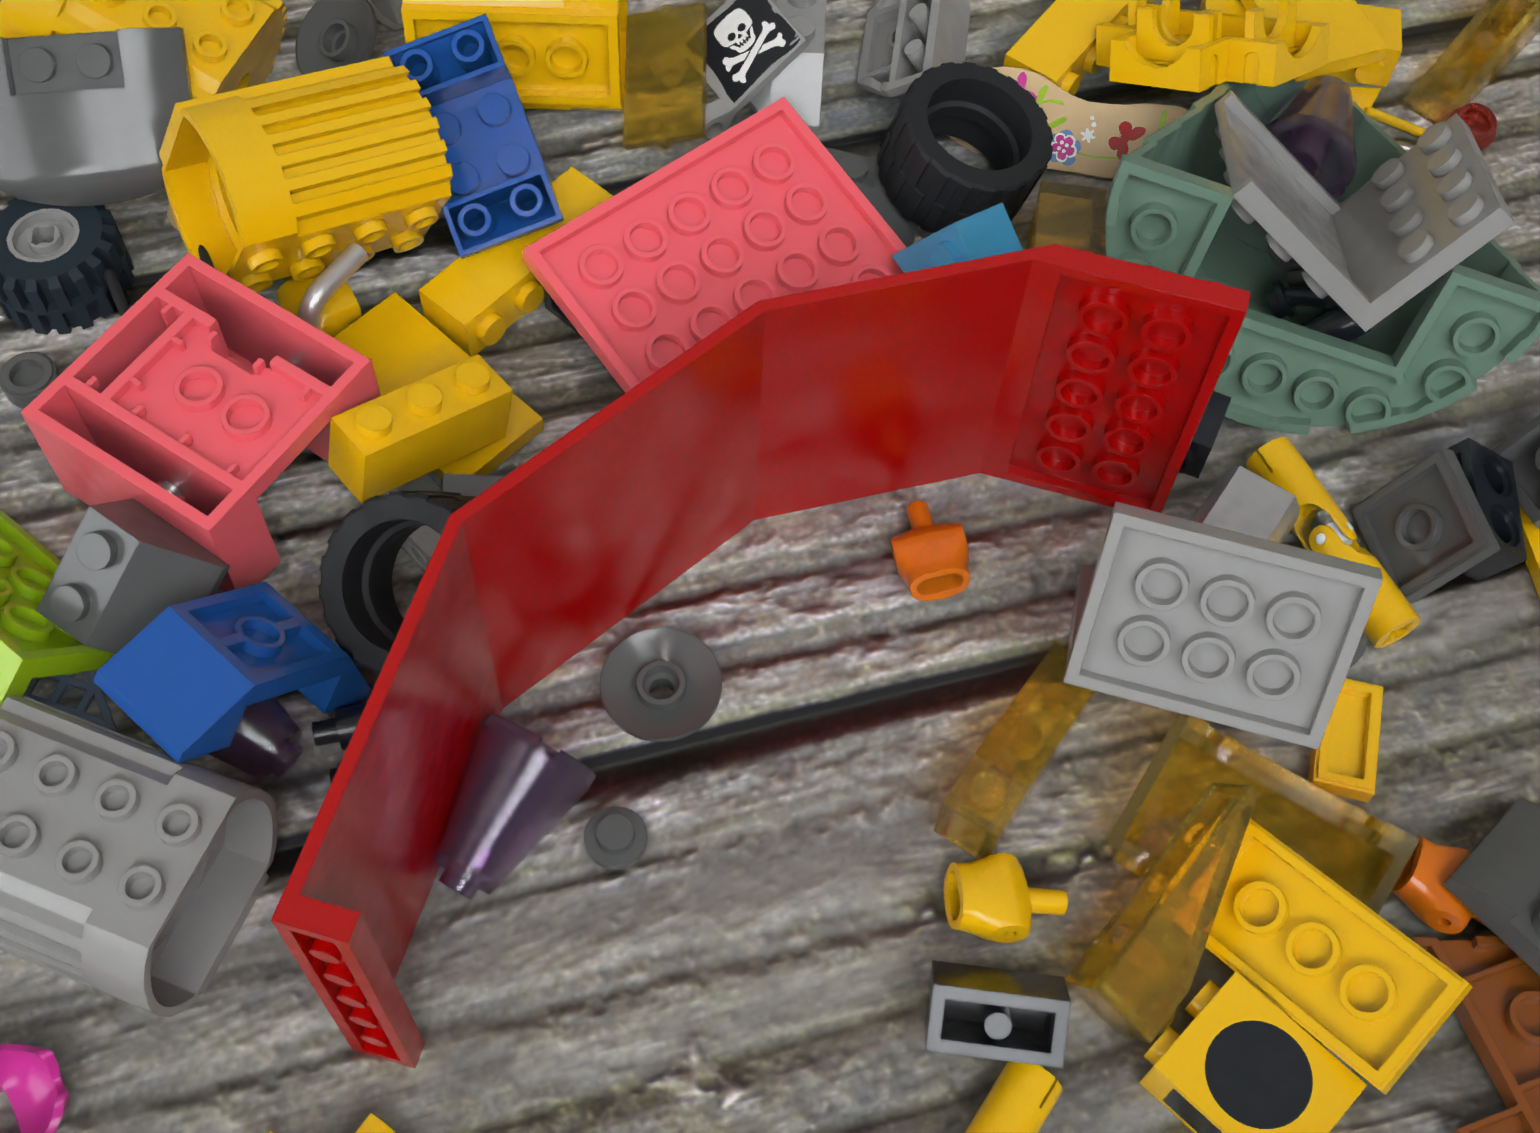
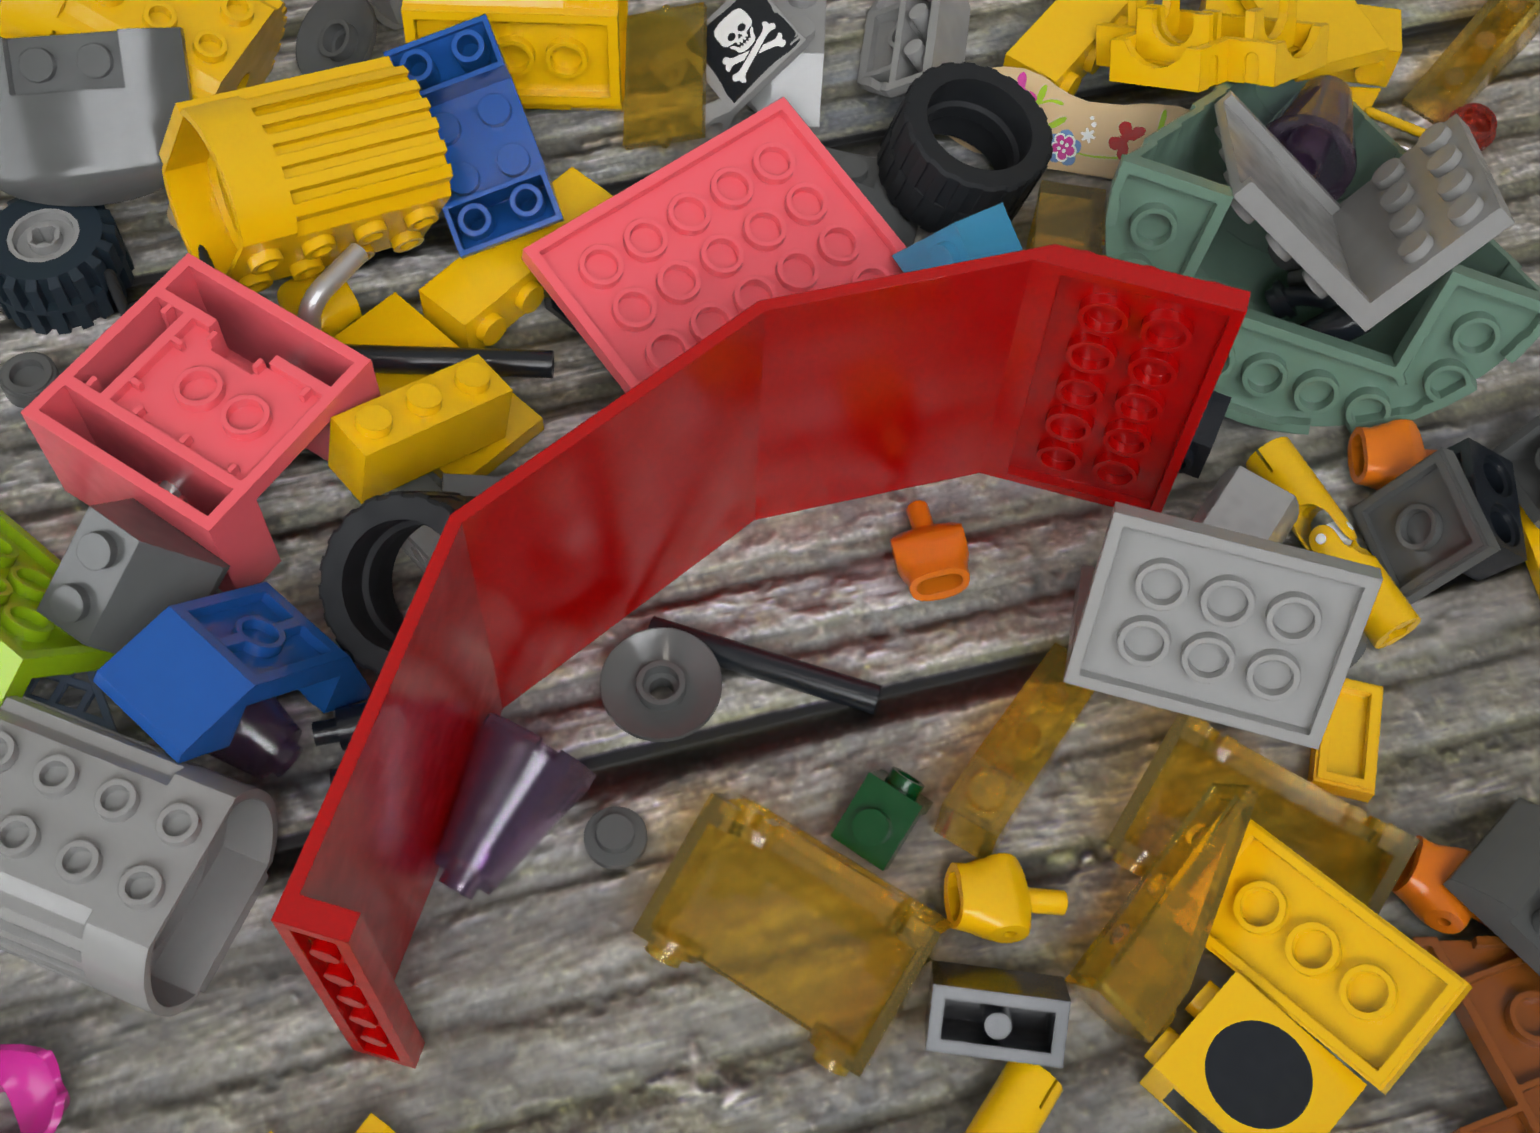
none -> black piece [345,344,554,378]
none -> clear yellow windscreen [632,792,953,1077]
none -> black piece [648,616,882,714]
none -> dark green bracket [831,767,933,871]
none -> orange piece [1347,419,1437,490]

